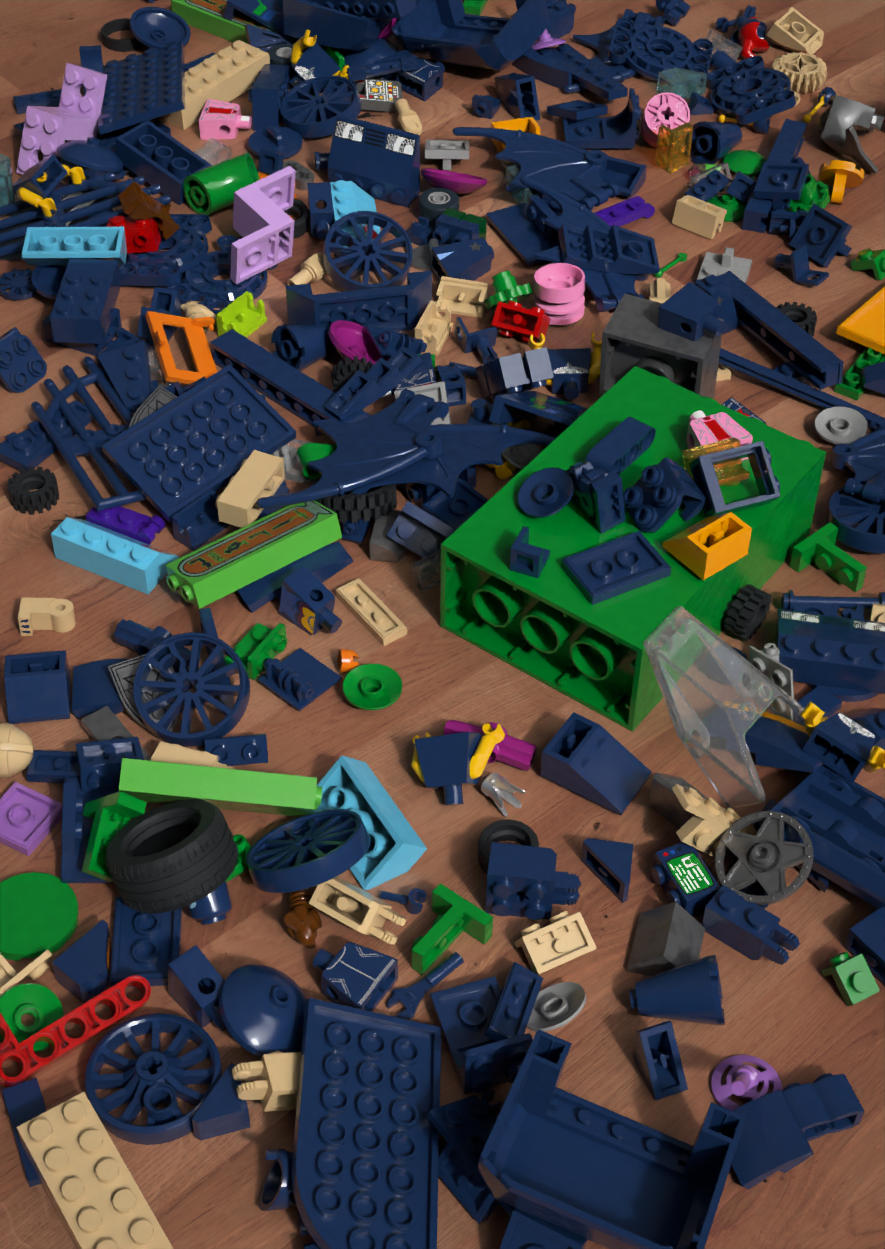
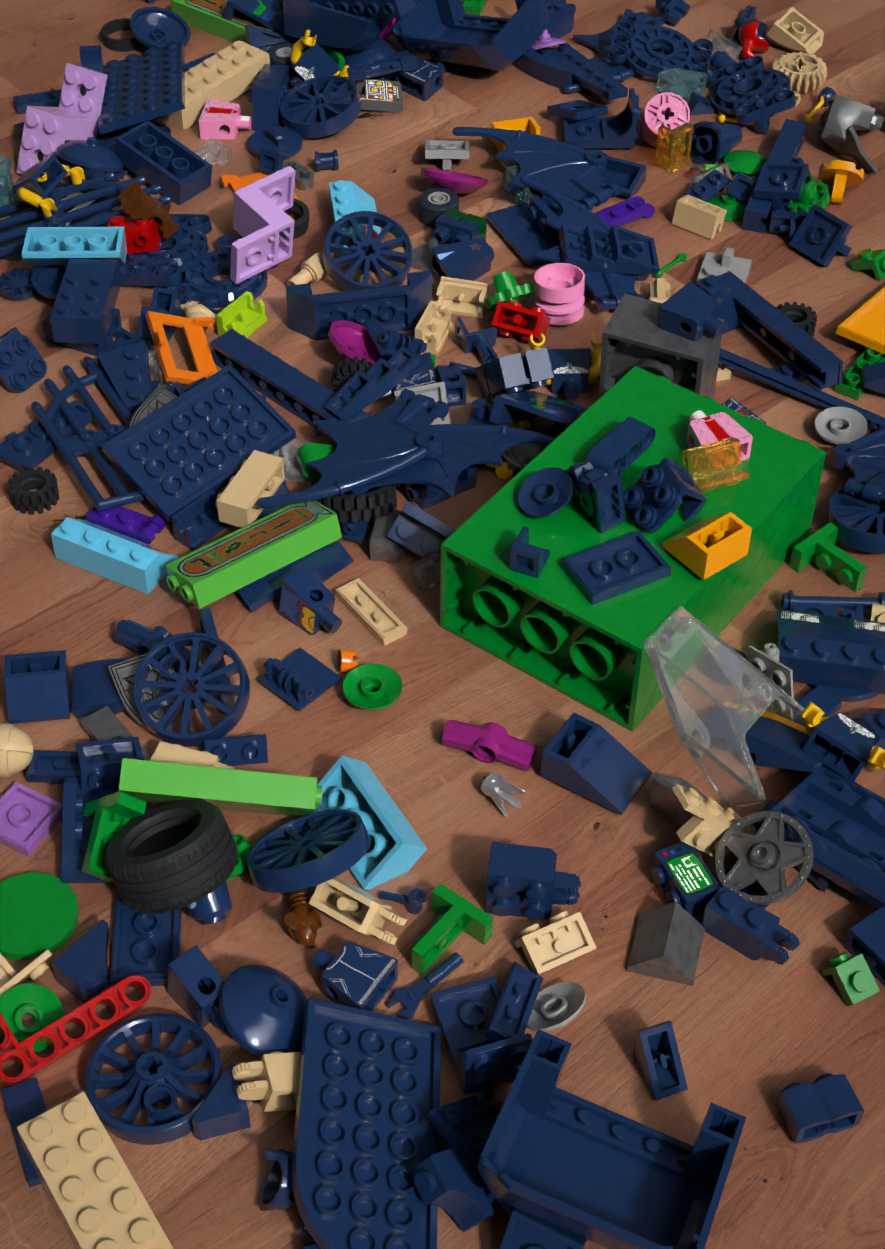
tan leg [18,597,76,636] -> none
green brick [183,153,260,215] -> none
green bracket [224,623,288,680] -> none
dark blue cone [271,324,336,372] -> none
dark blue torso [307,182,334,240] -> none
dark blue slope [327,114,420,208] -> none
tan arm [395,99,422,135] -> none
dark blue tile [406,216,436,246] -> none
dark blue torso [411,723,505,806] -> none
dark blue tile [421,477,488,531] -> none
dark blue bracket [472,95,501,119] -> none
black tyre [478,819,539,875] -> none
dark blue slope [494,73,540,120] -> none
dark blue slope [581,838,633,903] -> none
dark blue cone [630,955,725,1025] -> none
window [689,441,781,518] -> none
medium lavender dish [711,1055,782,1111] -> none
dark blue hand [716,17,736,33] -> none
black tyre [724,584,772,641] -> none
dark blue slope [732,1090,814,1189] -> none
dark blue bracket [775,245,829,286] -> none
none -> dark blue arch [409,1144,495,1232]

